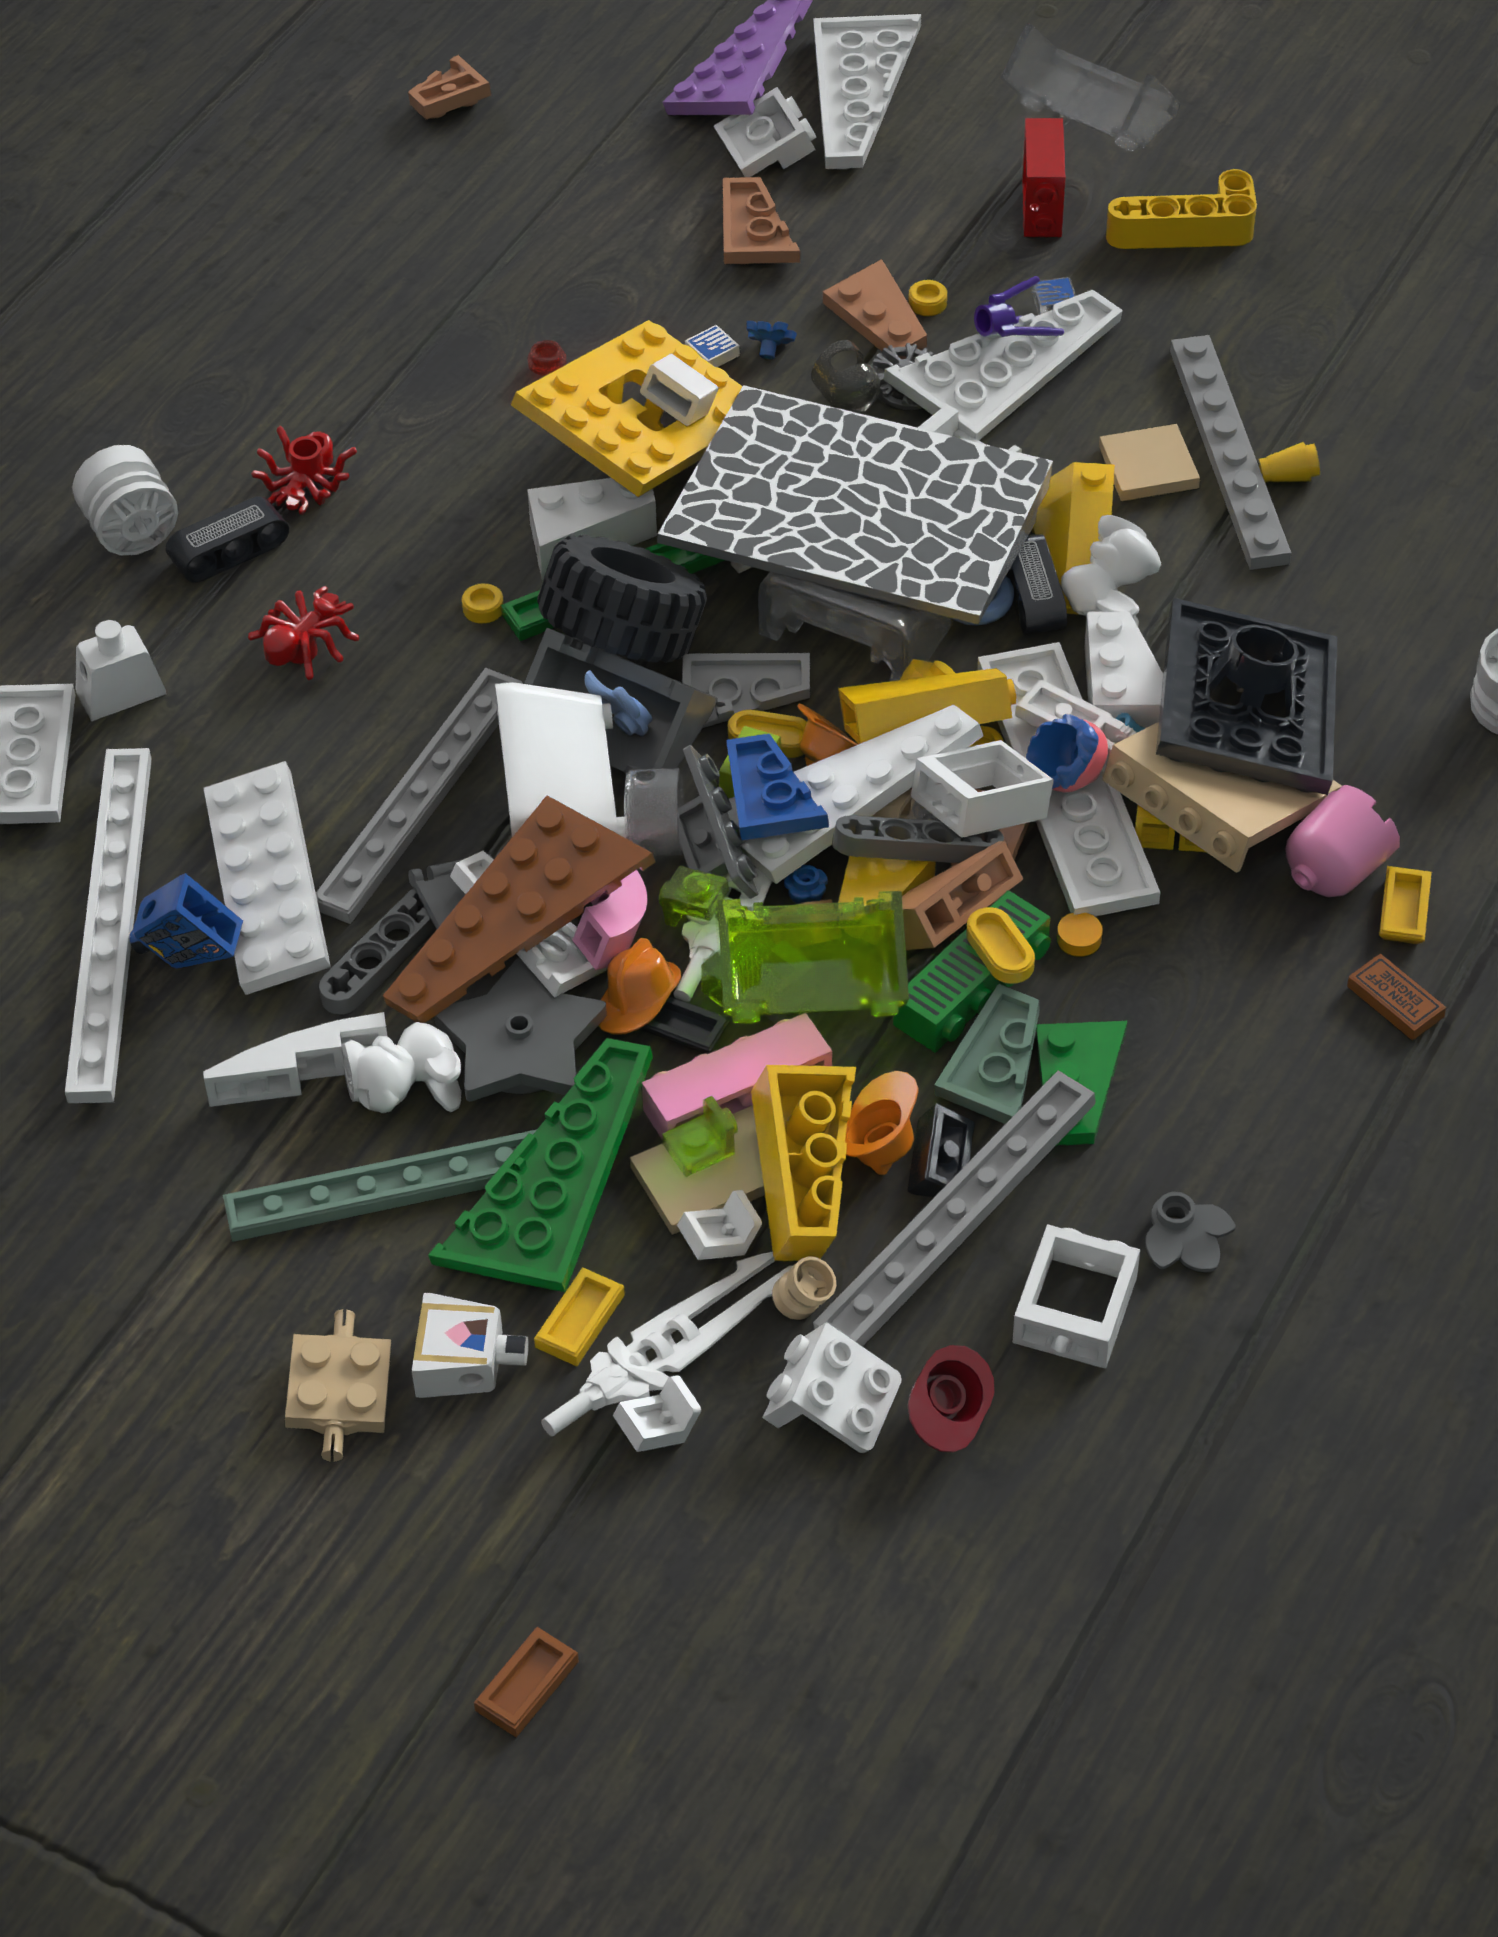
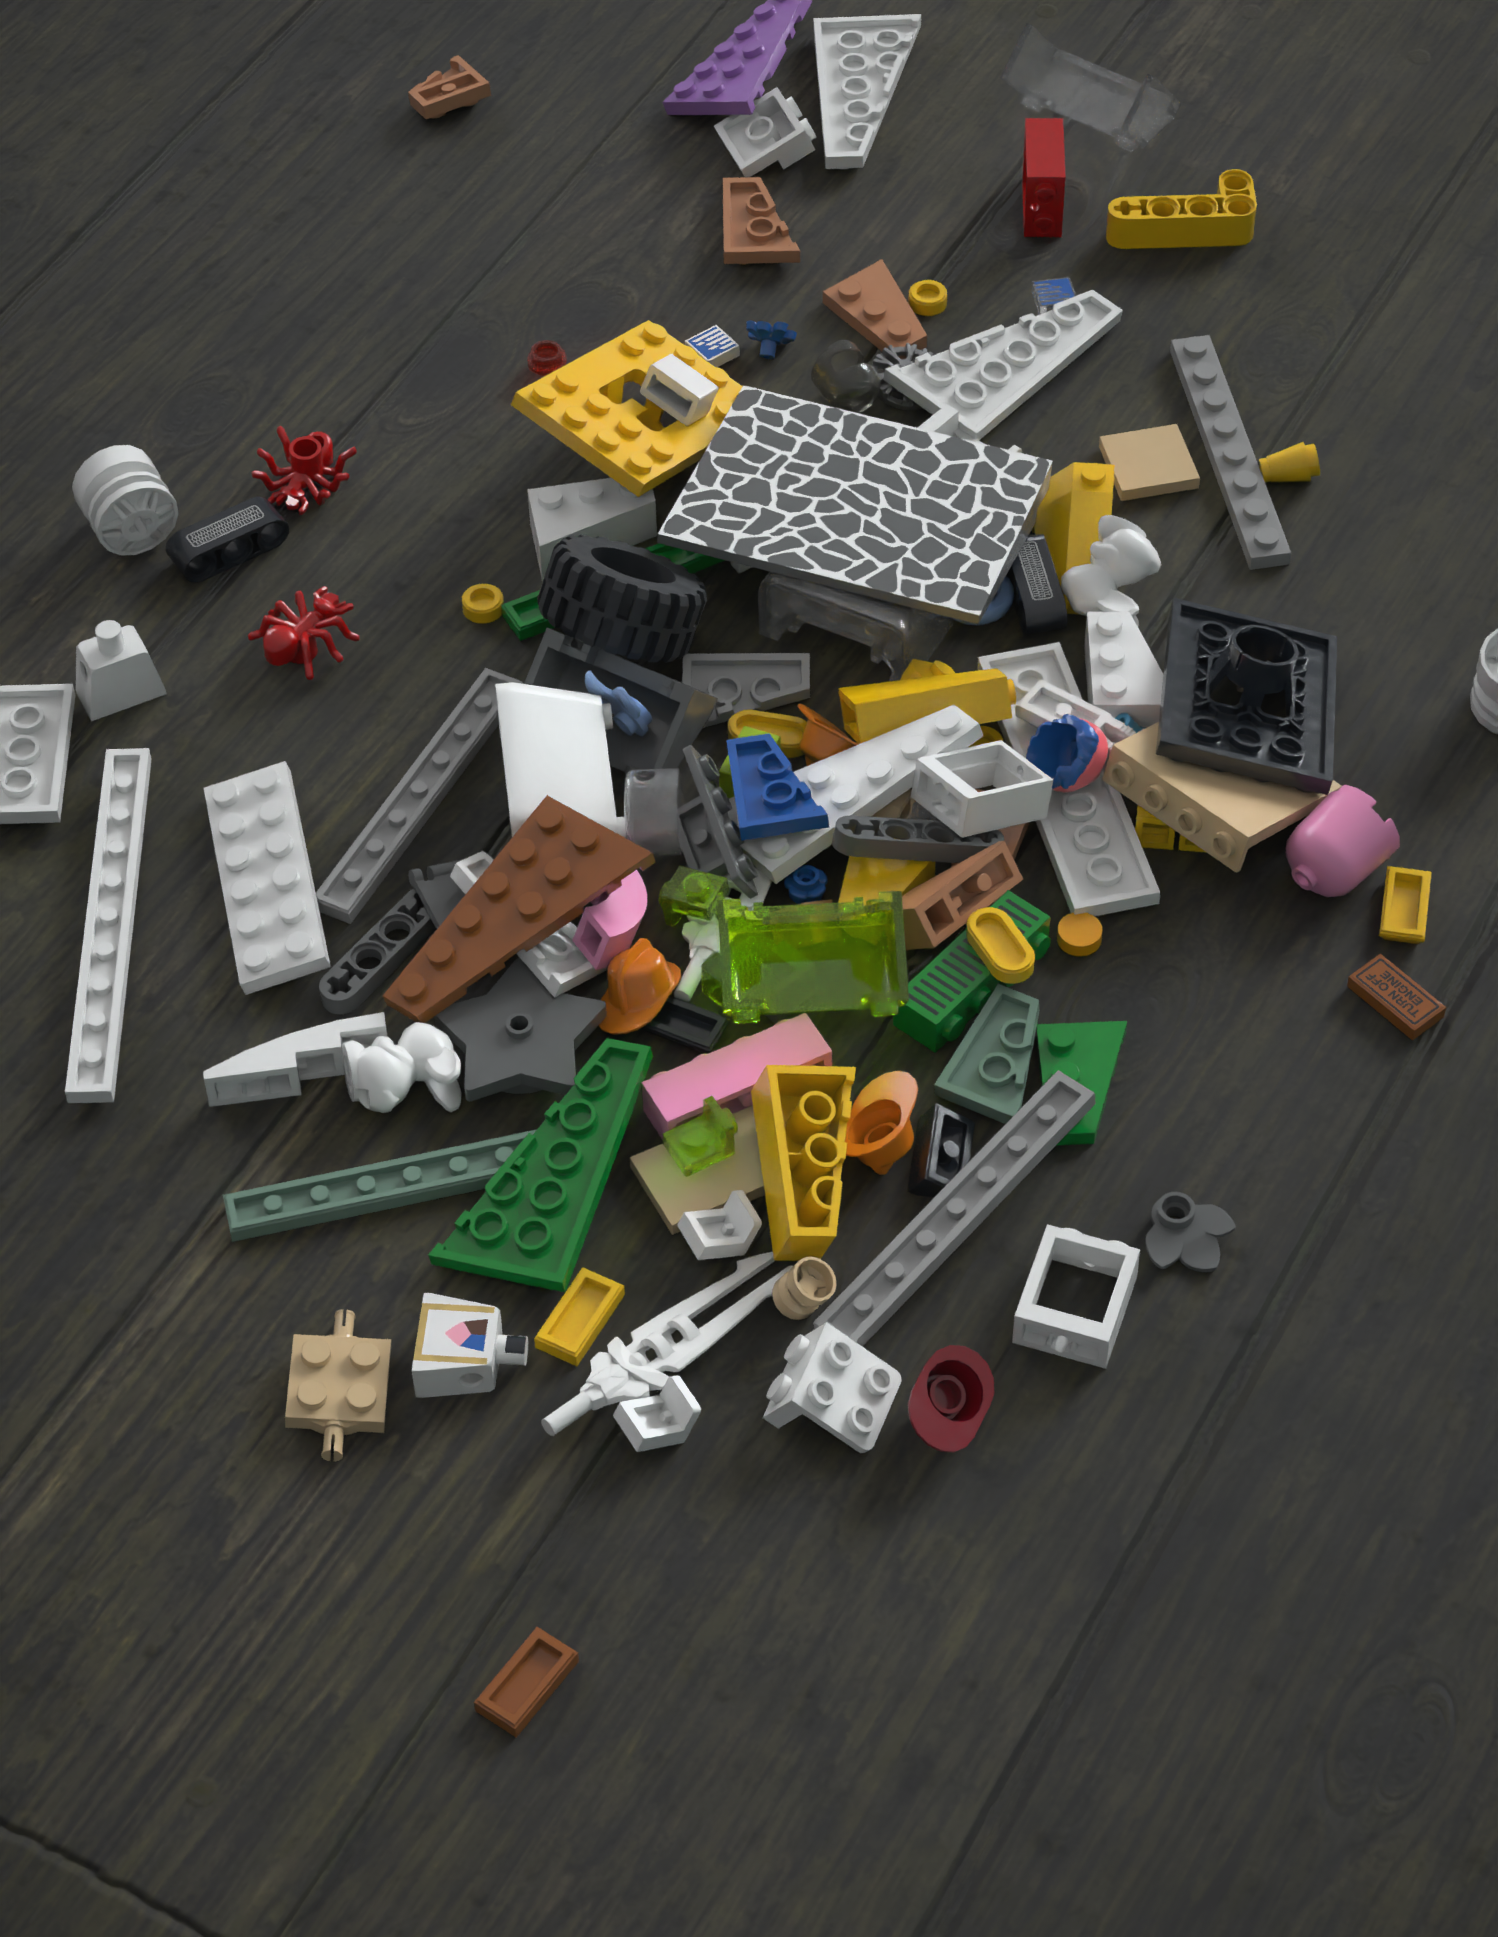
blue torso [129,873,243,968] -> none
dark purple plant [974,276,1064,337] -> none

